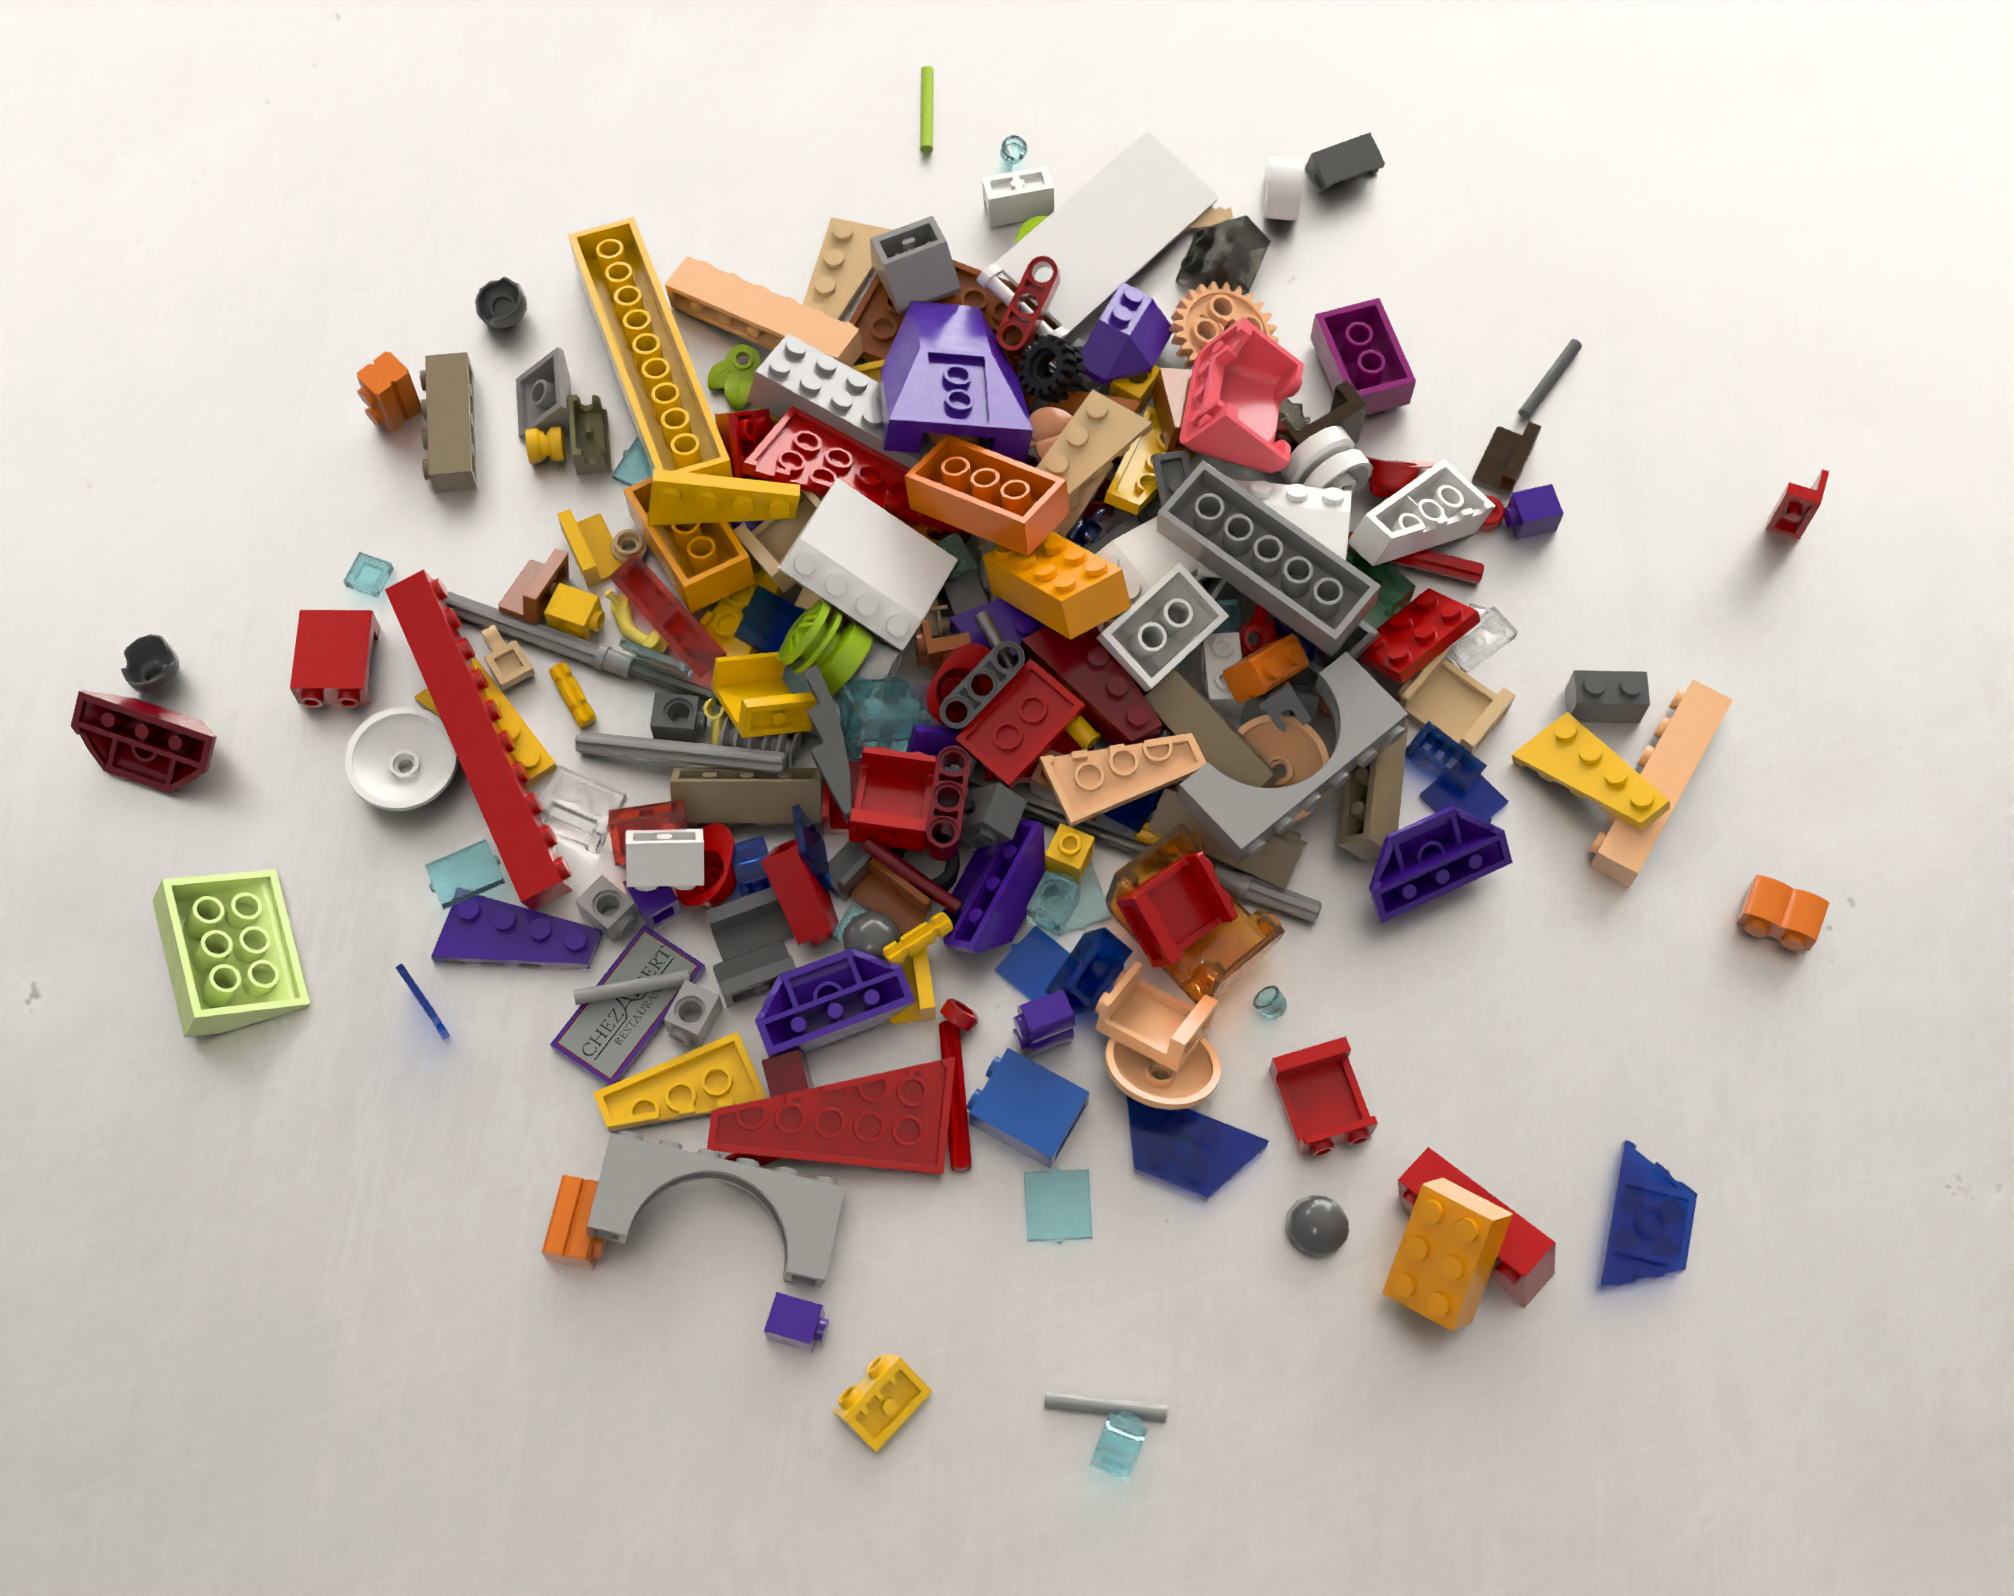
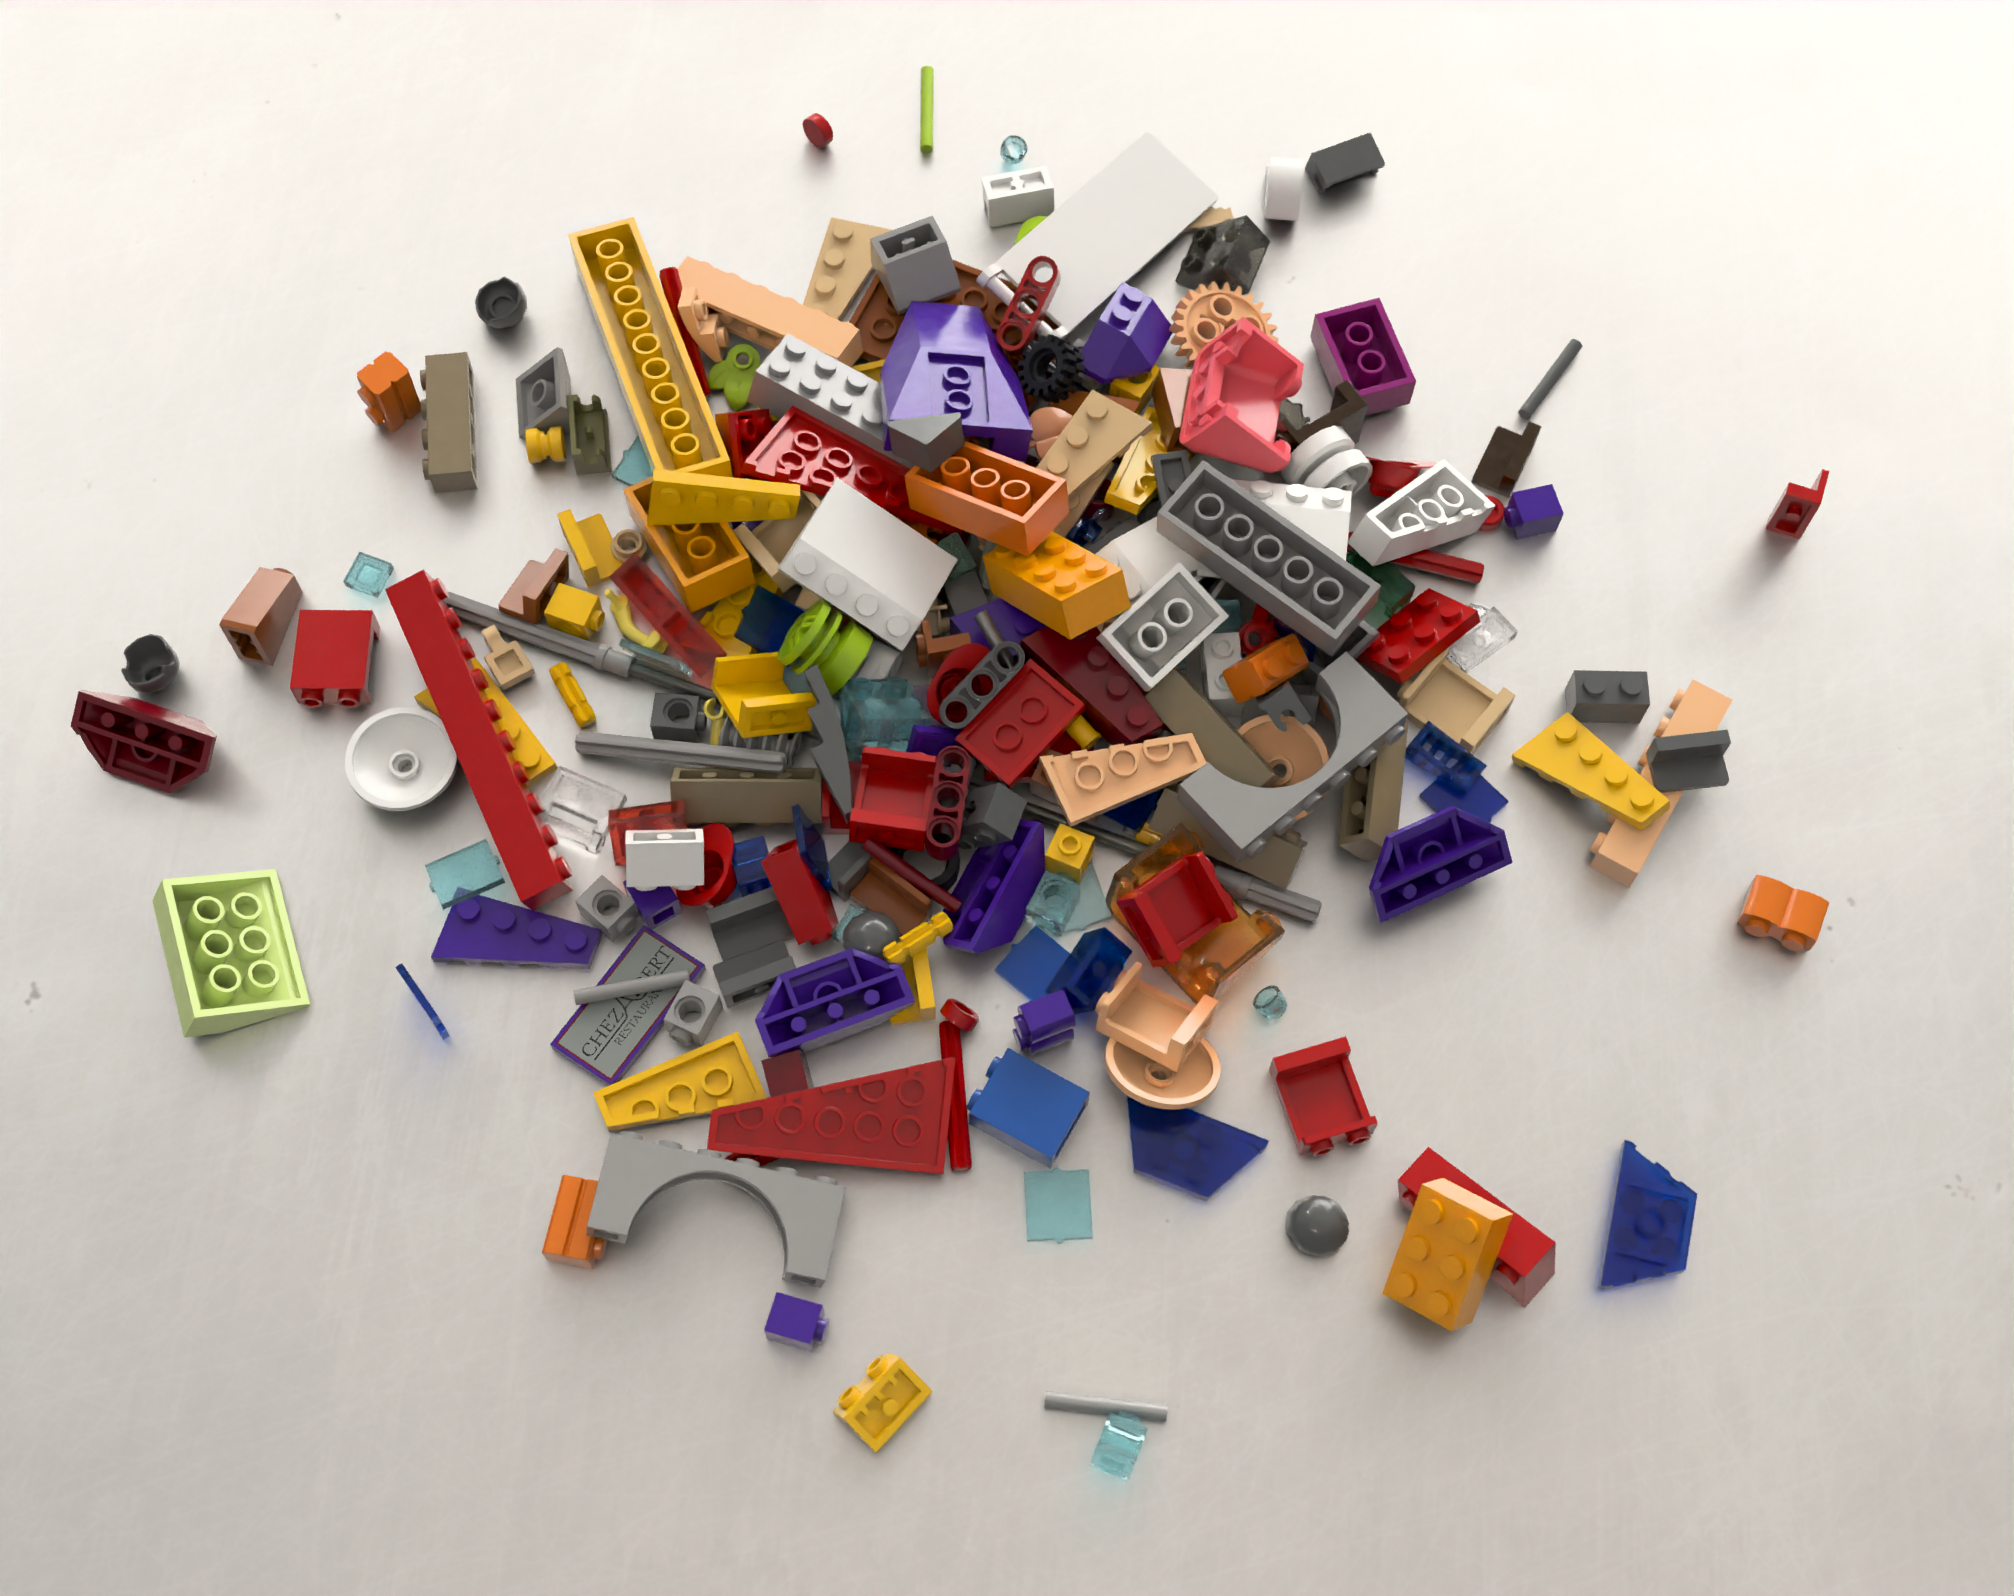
none -> dark orange slope [219,567,303,666]
none -> red axle [659,267,711,399]
none -> light nougat slope [677,286,730,363]
none -> red tile [802,113,833,148]
none -> dark grey slope [888,412,965,473]
none -> dark grey panel [1646,730,1731,793]

